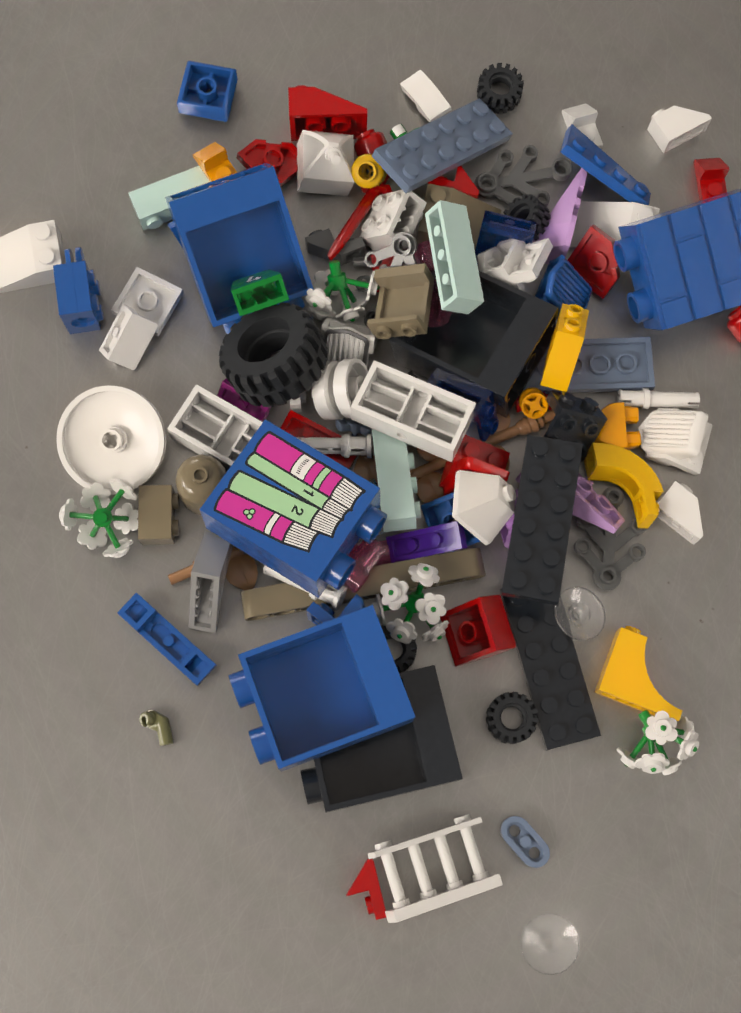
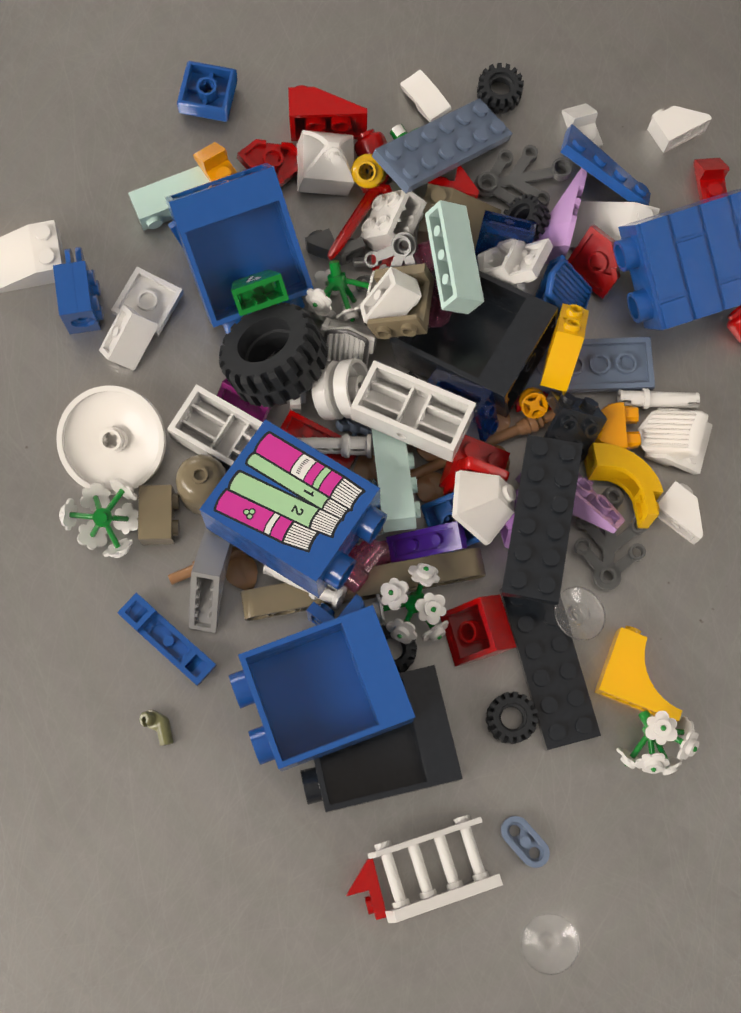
none -> white slope [360,267,422,324]

